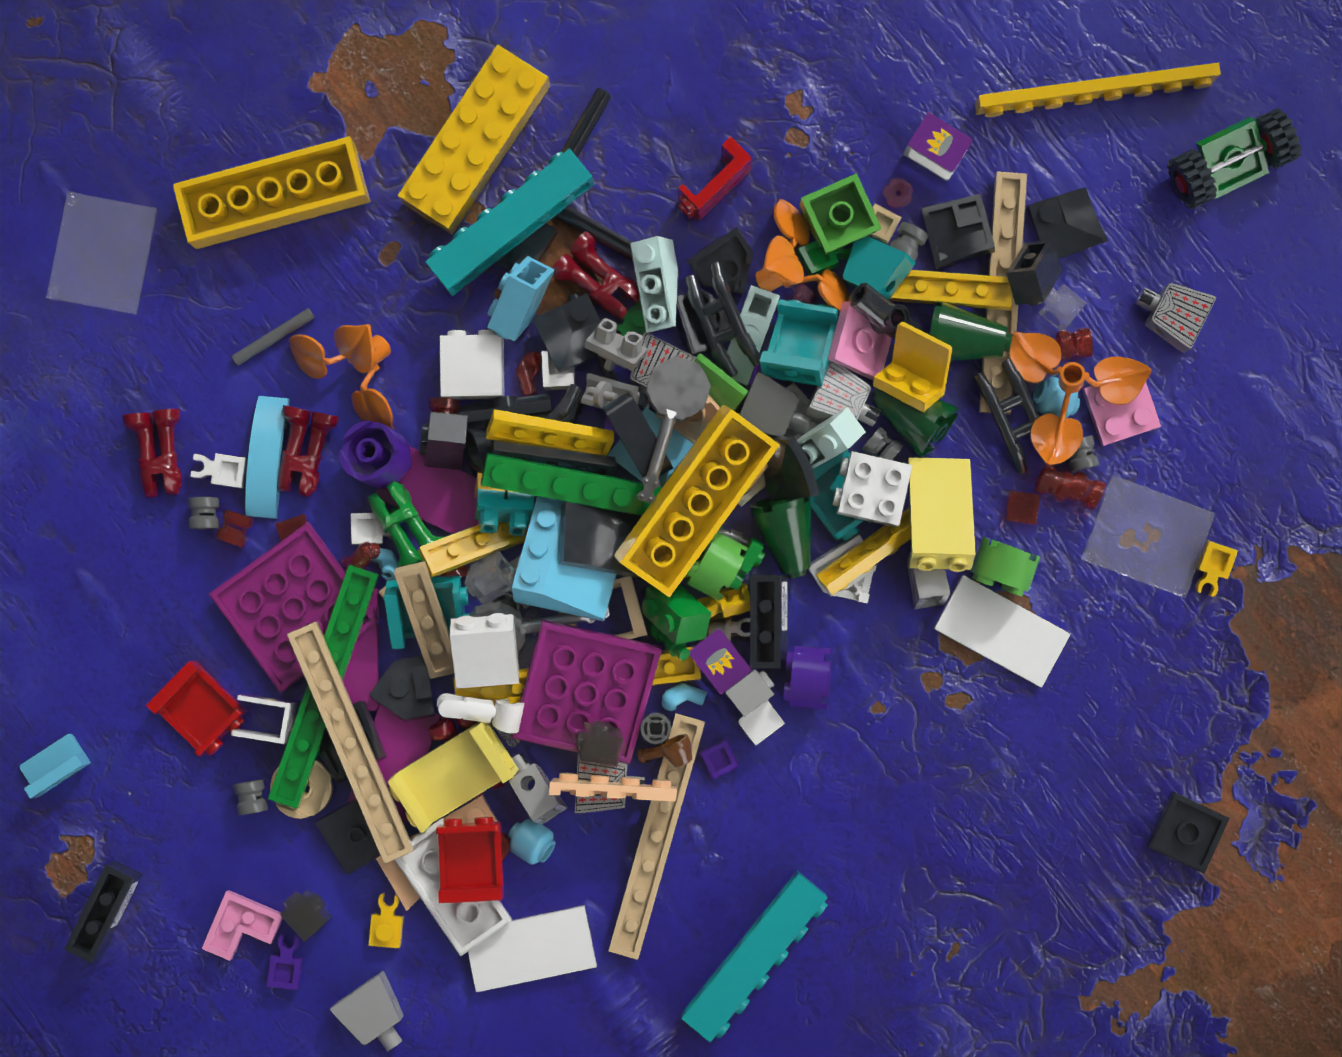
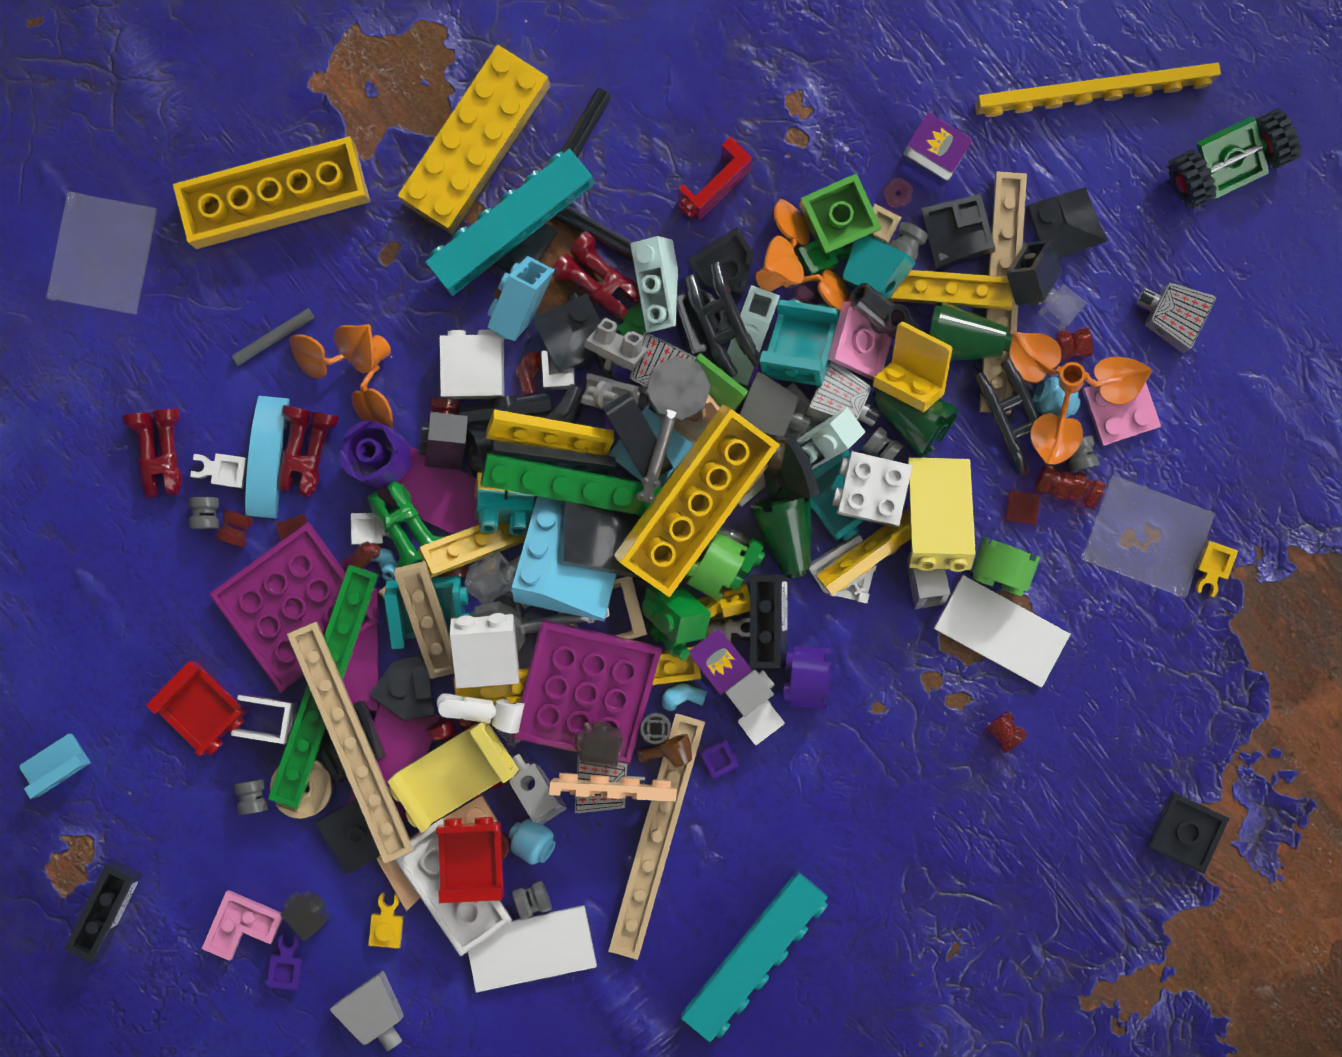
none -> dark grey wheel [513,881,552,920]
none -> clear red wheel [985,710,1028,753]

